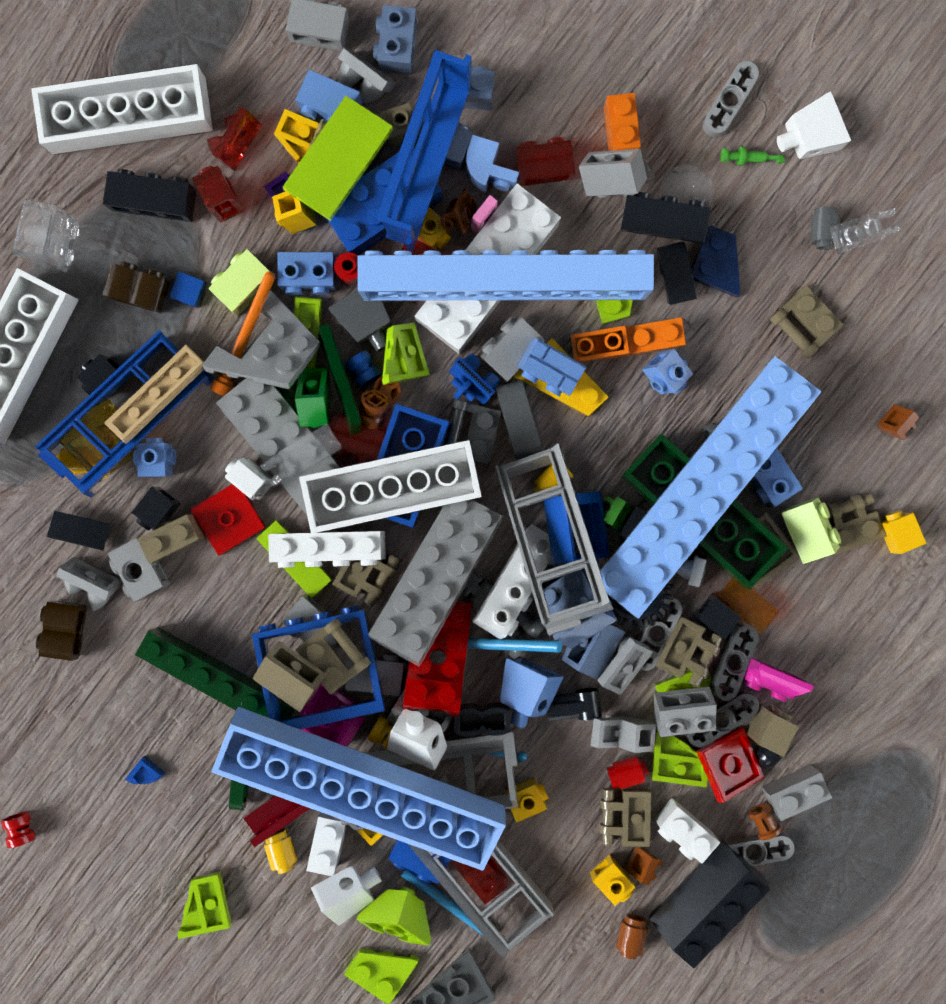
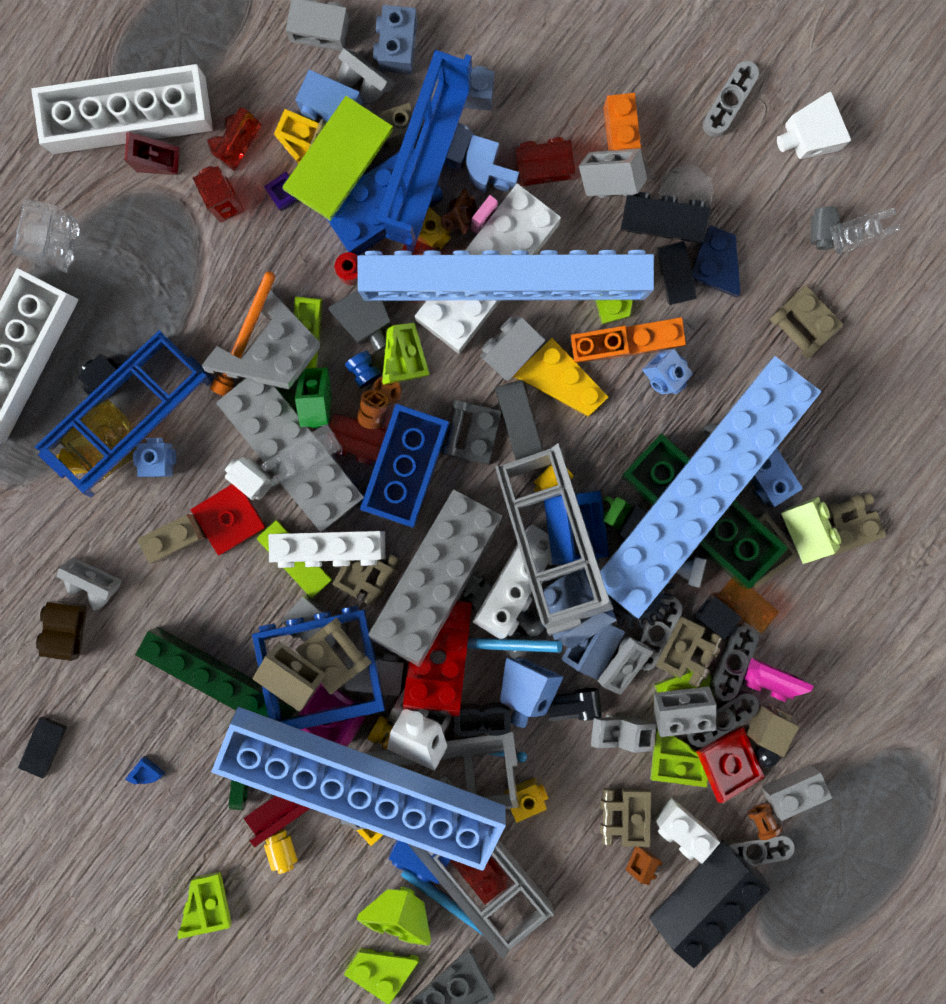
red wheel [1,811,36,848] -> none
black slope [46,511,111,551] -> none
dark brown brick [102,261,170,314] -> none
black brick [103,169,197,222] -> none
tan tile [104,345,204,444] -> none
light grey brick [107,537,170,602] -> none
black brick [131,486,181,530] -> none
blue tile [169,271,206,308] -> none
yellowish green brick [208,249,276,316] -> none
yellow brick [272,191,317,234] -> none
medium blue brick [278,252,337,295] -> none
white brick [299,440,482,534] -> none
white brick [306,812,347,876] -> none
white torso [311,866,382,926] -> none
dark green tile [319,324,362,435] -> none
blue hips [449,353,500,406] -> none
medium blue brick [517,337,586,397] -> none
yellow brick [590,854,636,906] -> none
red brick [606,755,649,790] -> none
dark orange brick [616,914,648,959] -> none
bright green piece [720,146,785,166] -> none
dark orange tile [877,404,919,441] -> none
yellow brick [881,510,927,554] -> none
none -> black tile [18,716,67,779]
none -> dark red slope [124,132,180,175]

